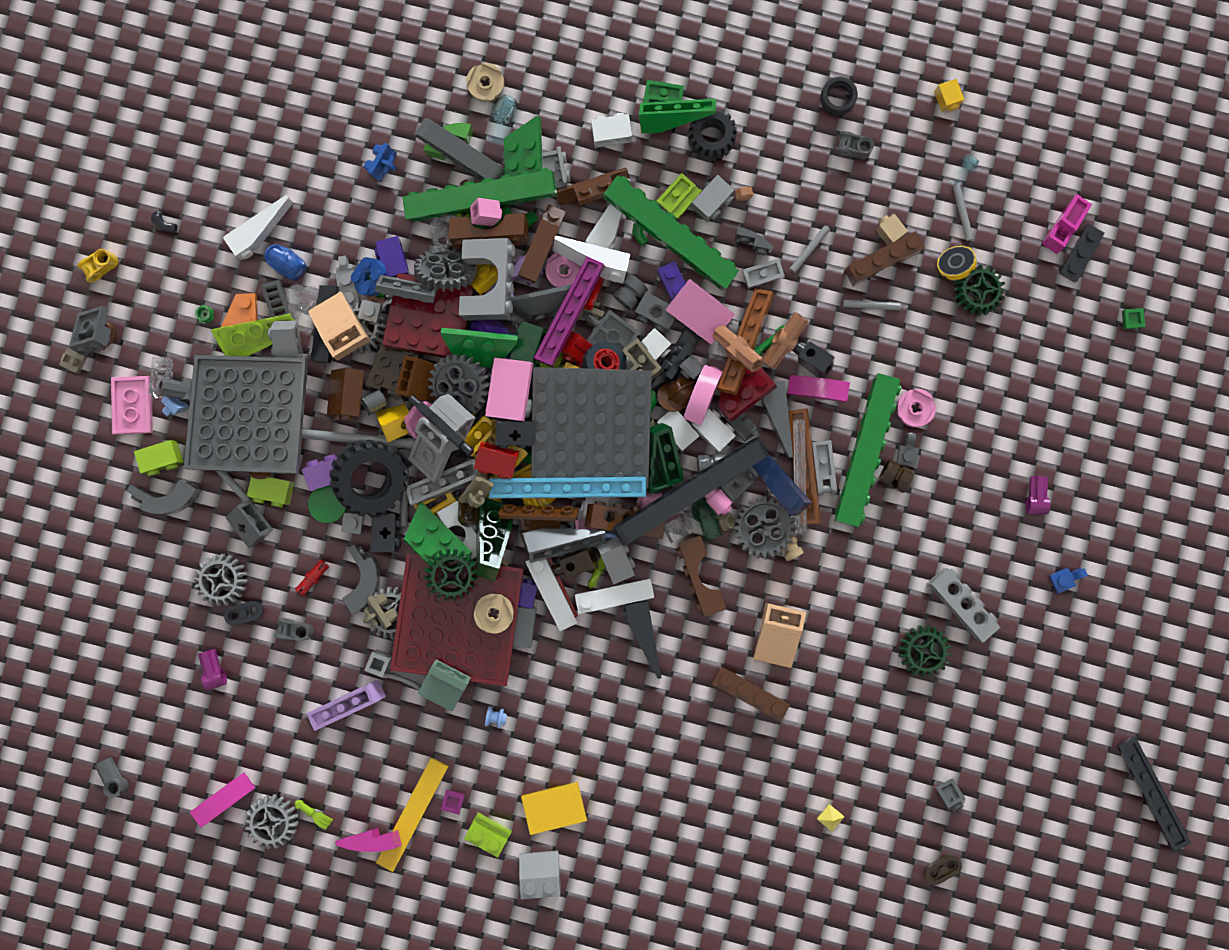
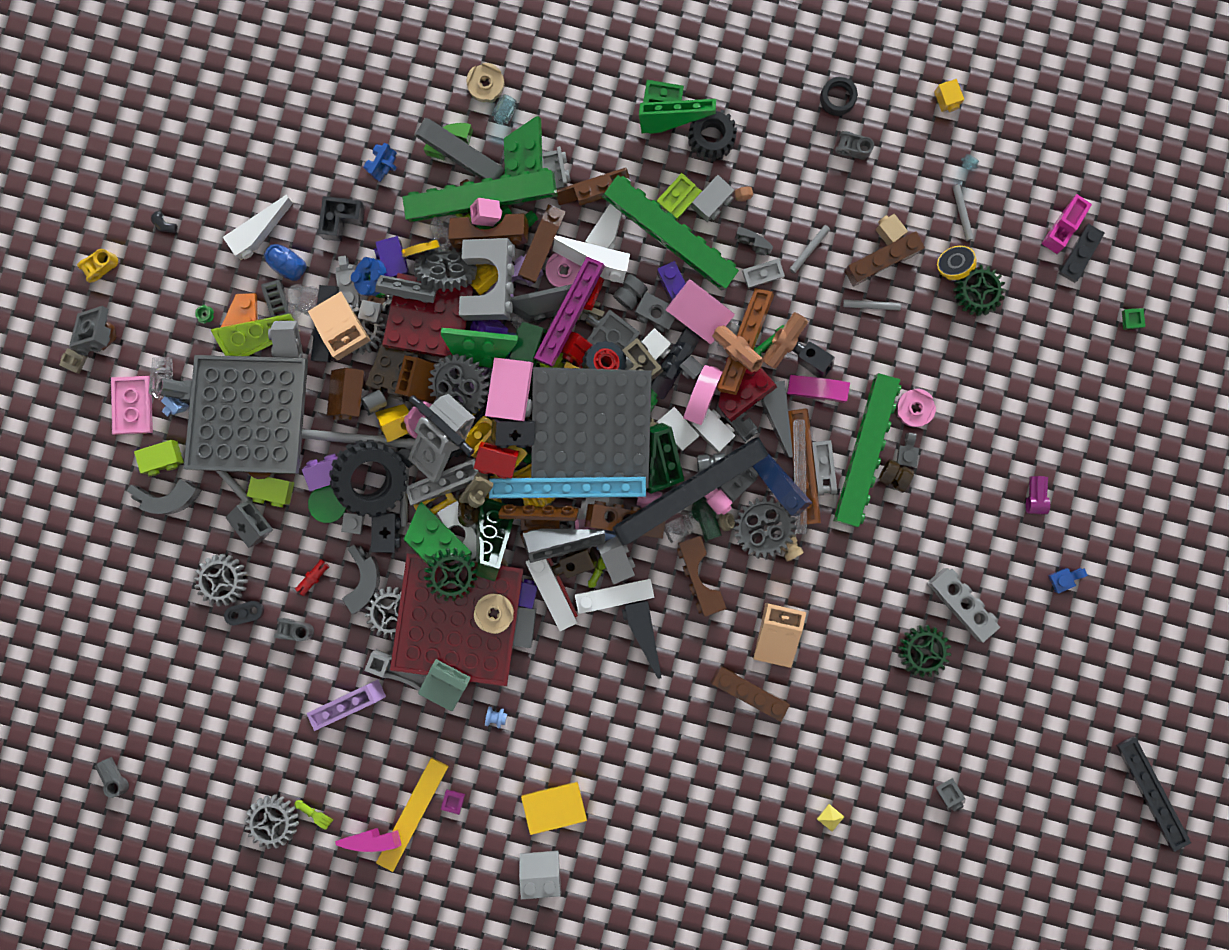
dark pink slope [190,772,256,828] -> none
magenta piece [198,649,227,691] -> none
dark tan hips [363,593,398,630] -> none
lime plate [464,812,512,858] -> none
white brick [591,113,632,148] -> none
green arm [632,223,648,246] -> none
reddish brown piece [657,376,697,412] -> none
dark brown plate [923,854,962,885] -> none
none -> black brick [318,196,366,242]
none -> yellow tile [401,240,440,257]

